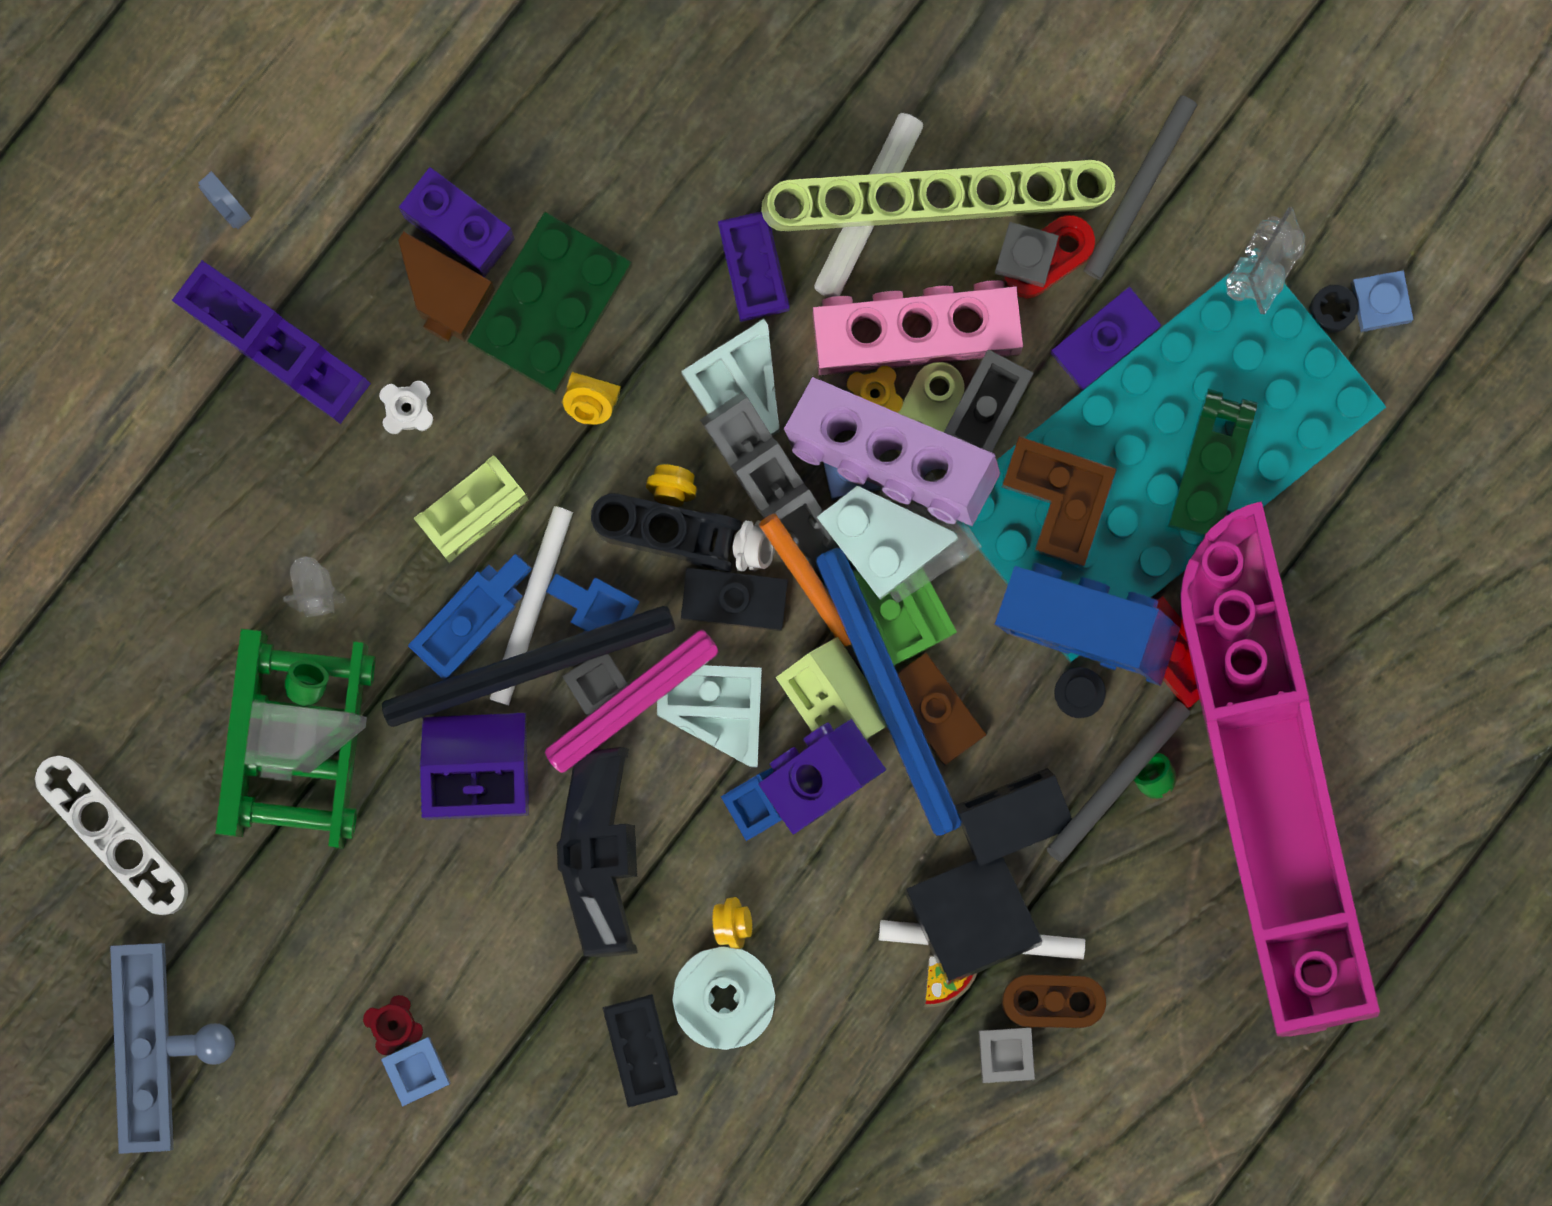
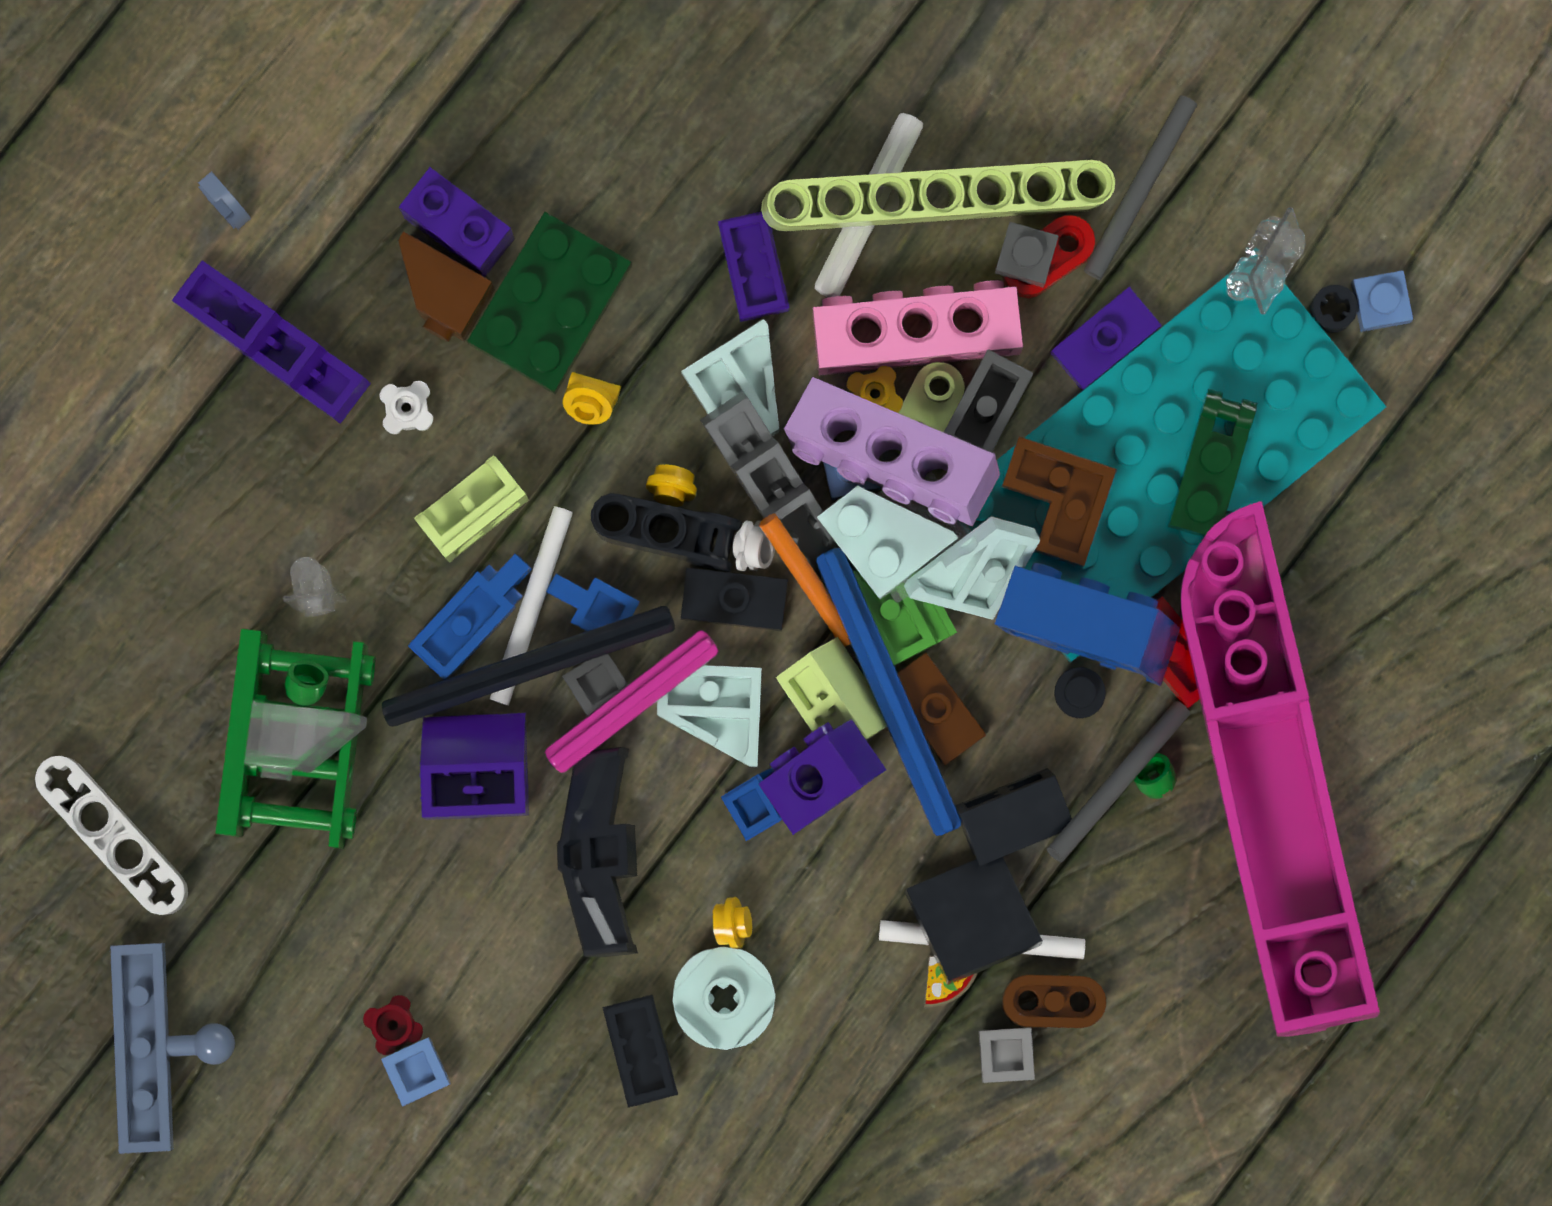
none -> light aqua wing [904,516,1041,620]

